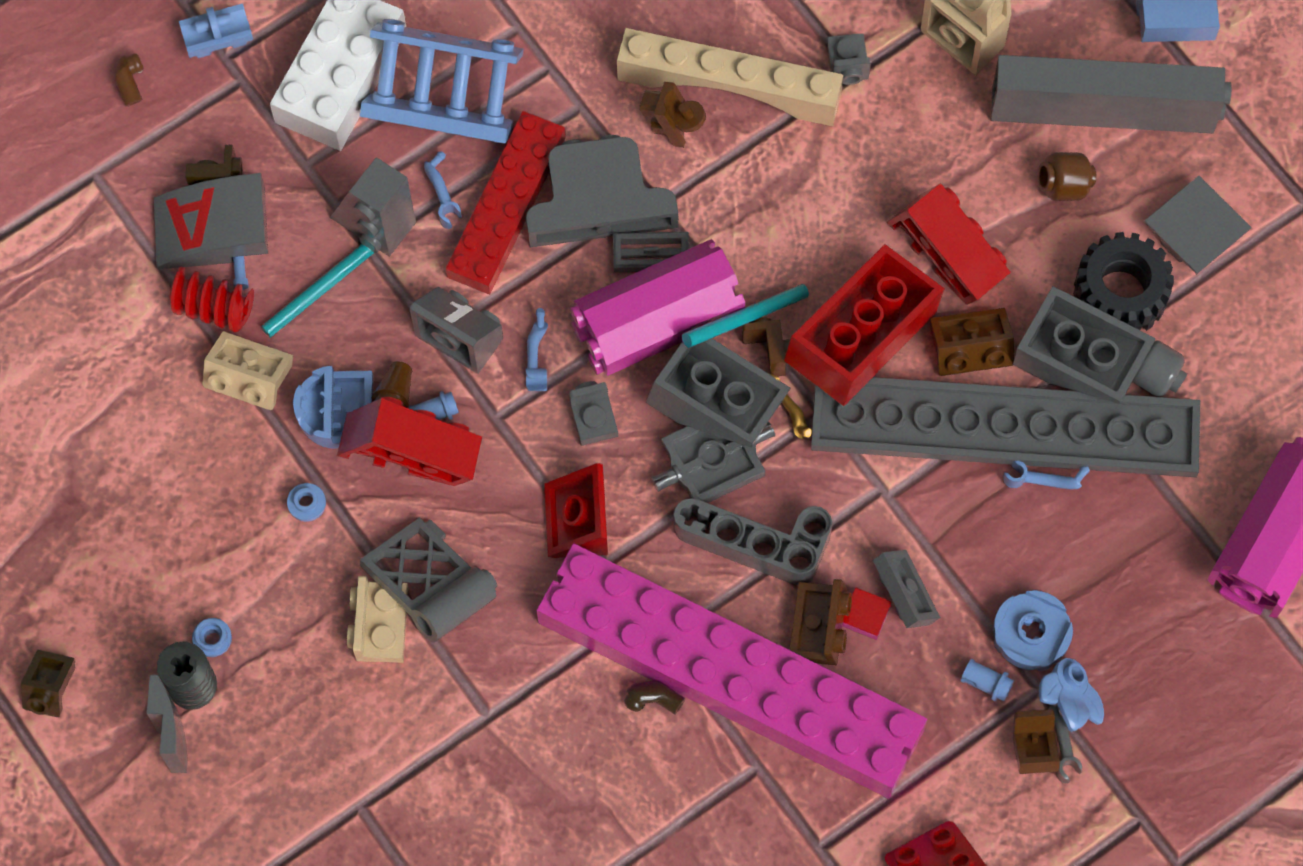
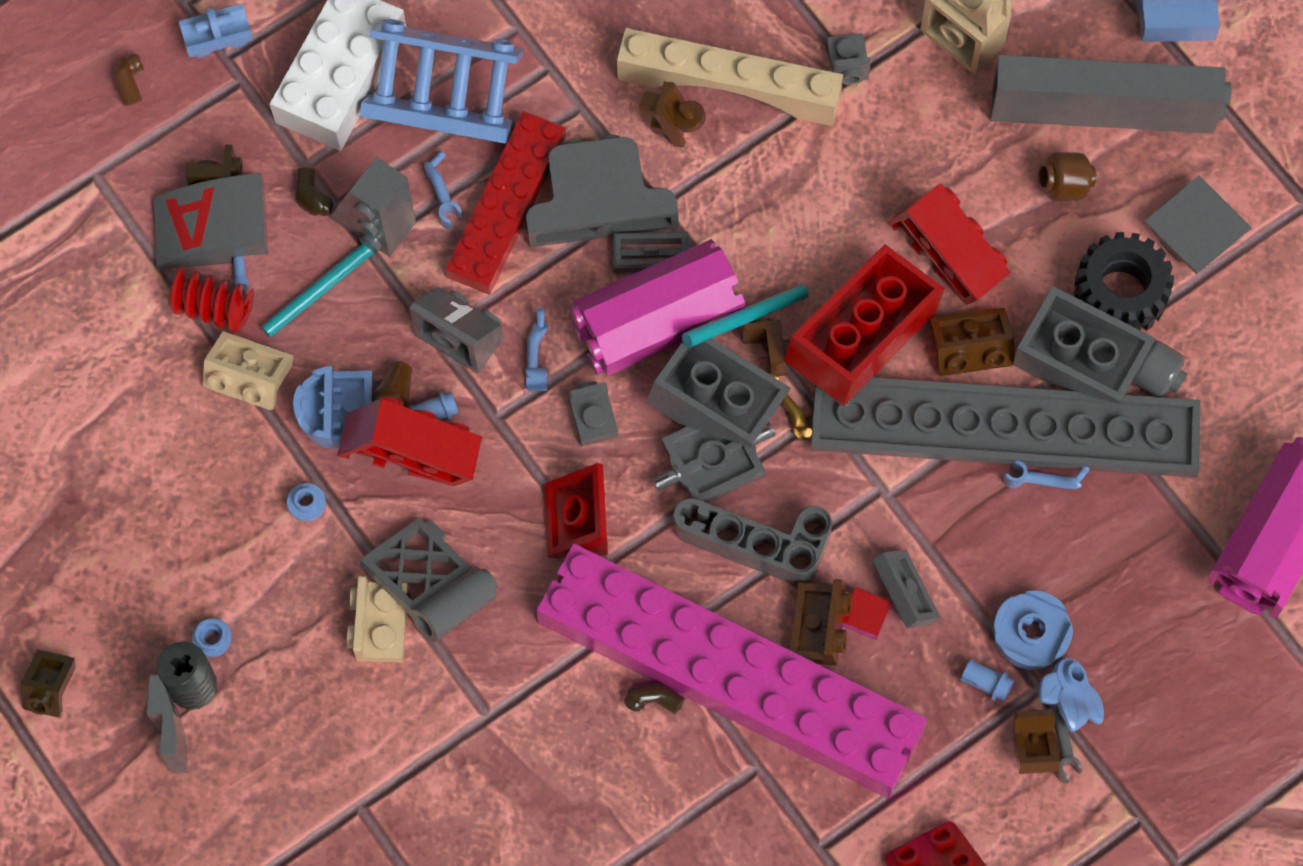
none -> dark brown arm [295,167,333,216]

